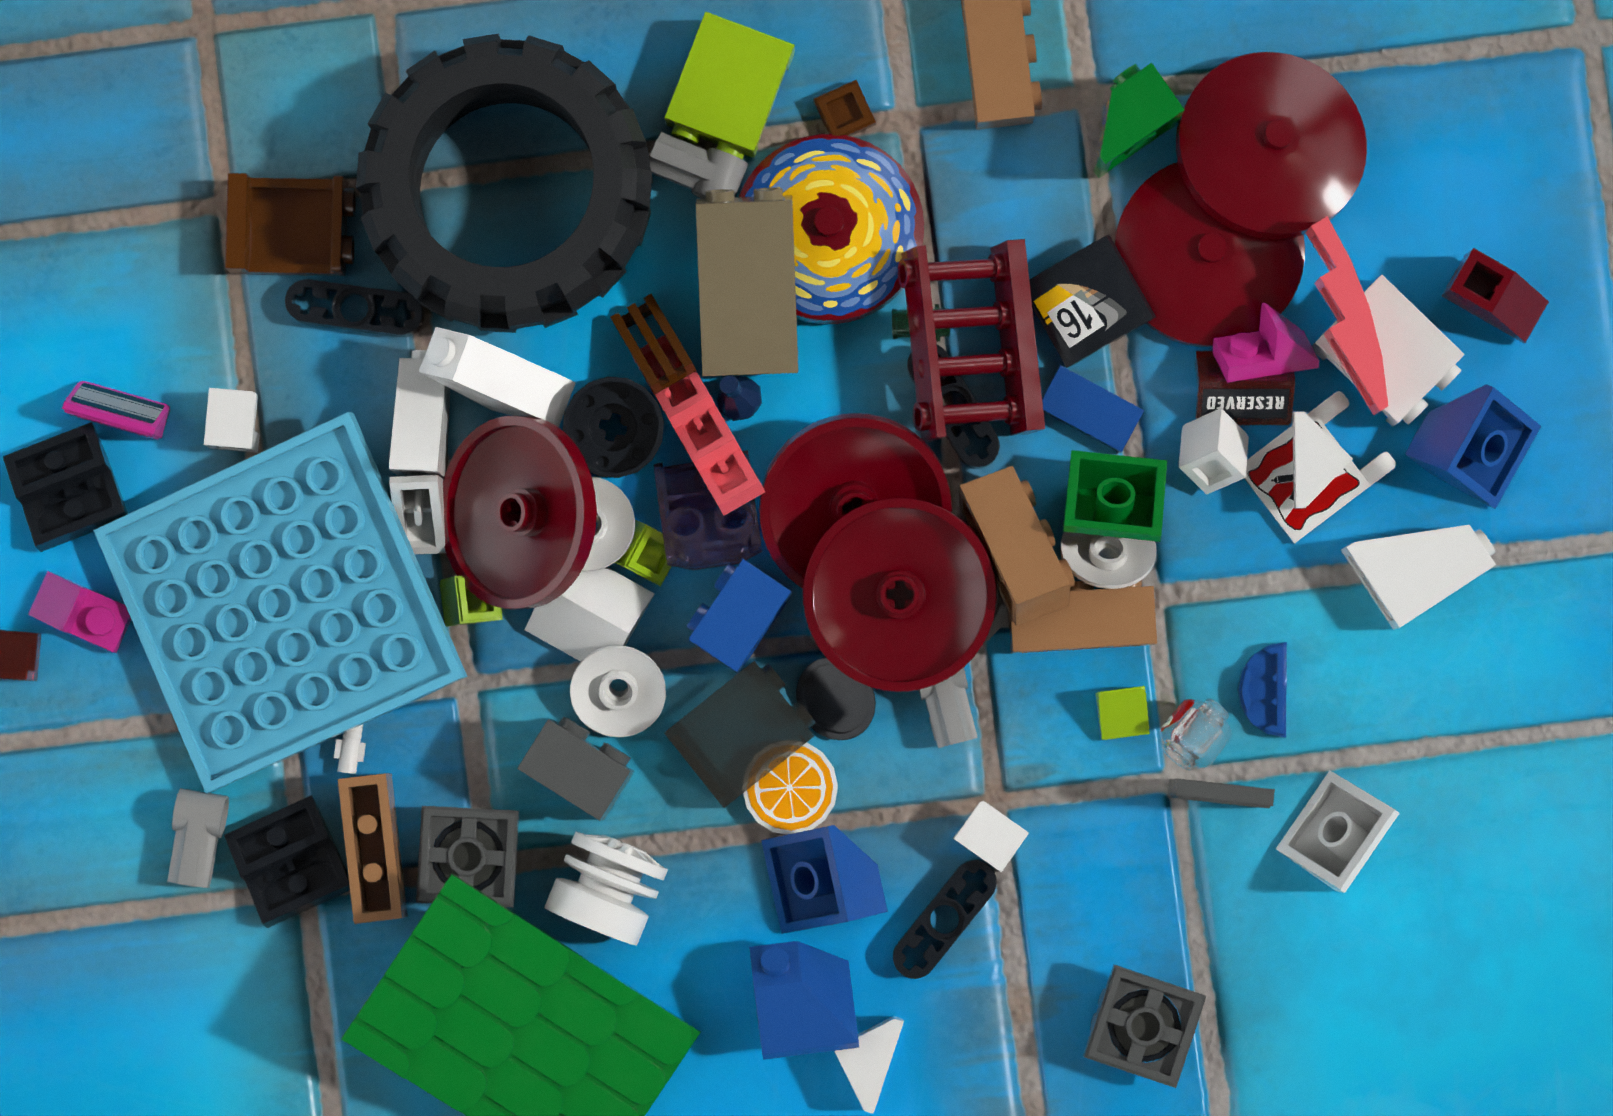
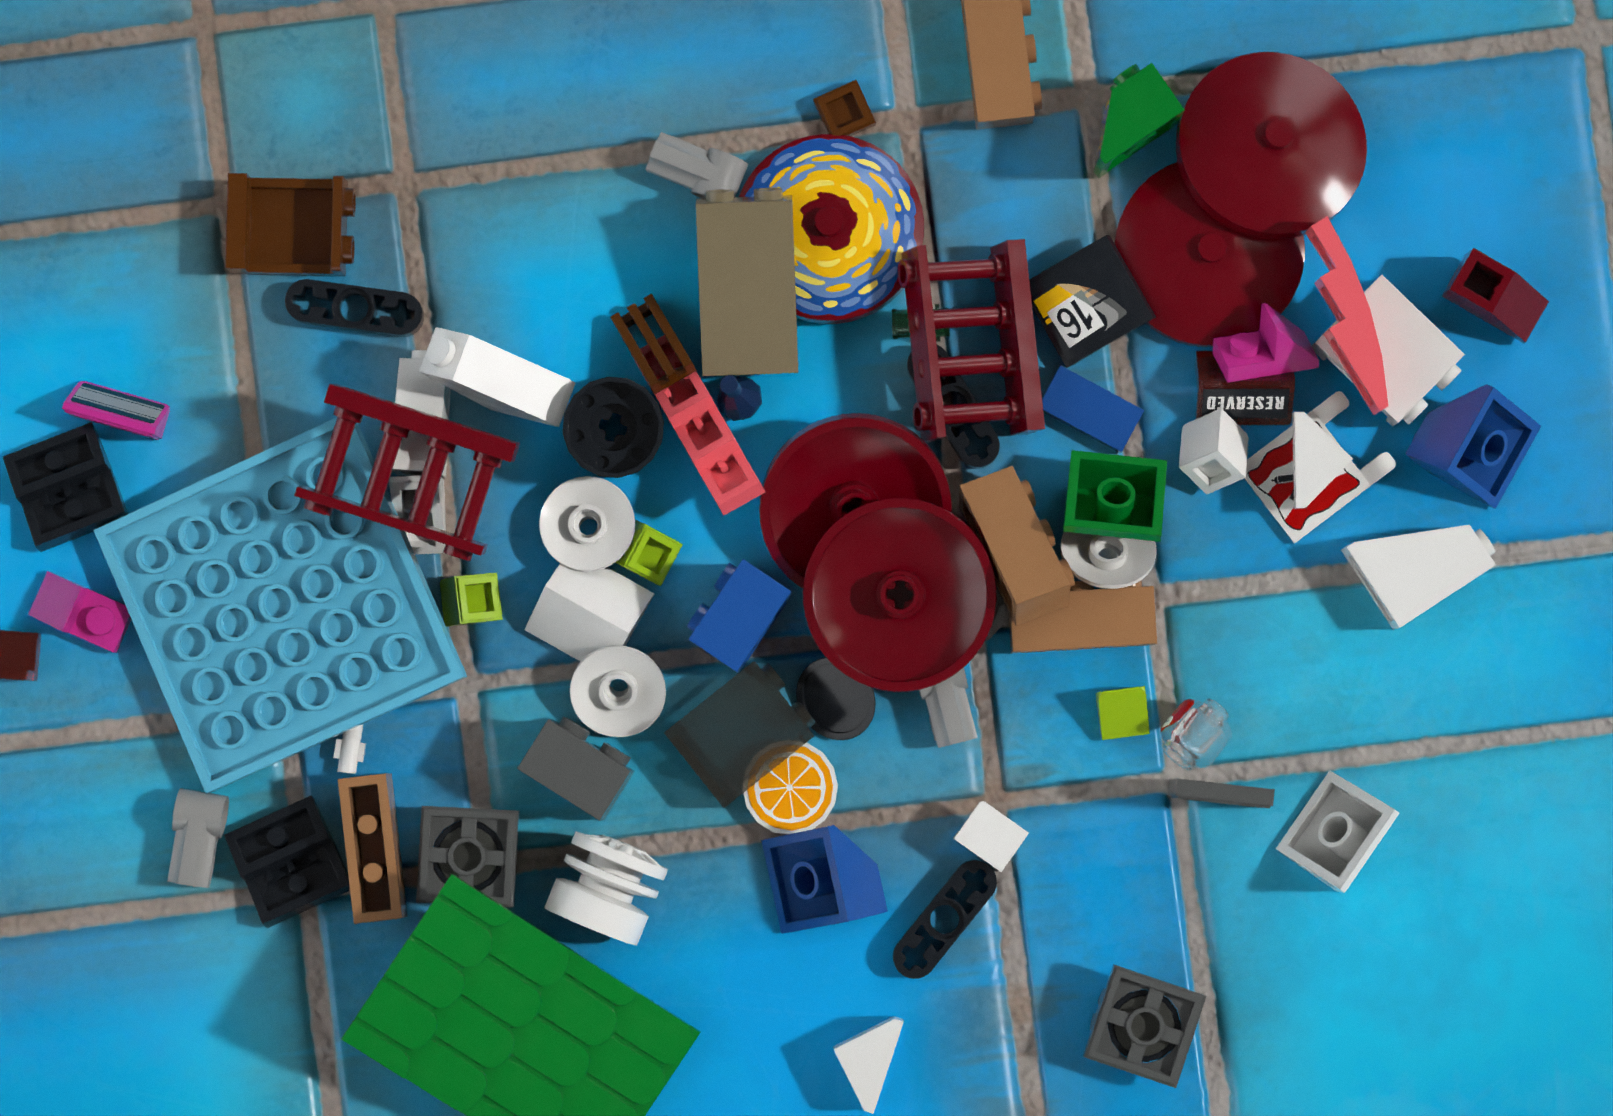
white panel [204,388,260,453] -> none
black tyre [356,33,653,333] -> none
dark red dish [443,416,597,609] -> none
clear purple slope [653,450,762,570] -> none
lime panel [665,11,795,159] -> none
blue slope [749,941,860,1060] -> none
blue tile [1237,642,1287,738] -> none
none -> dark red fence [294,384,520,561]

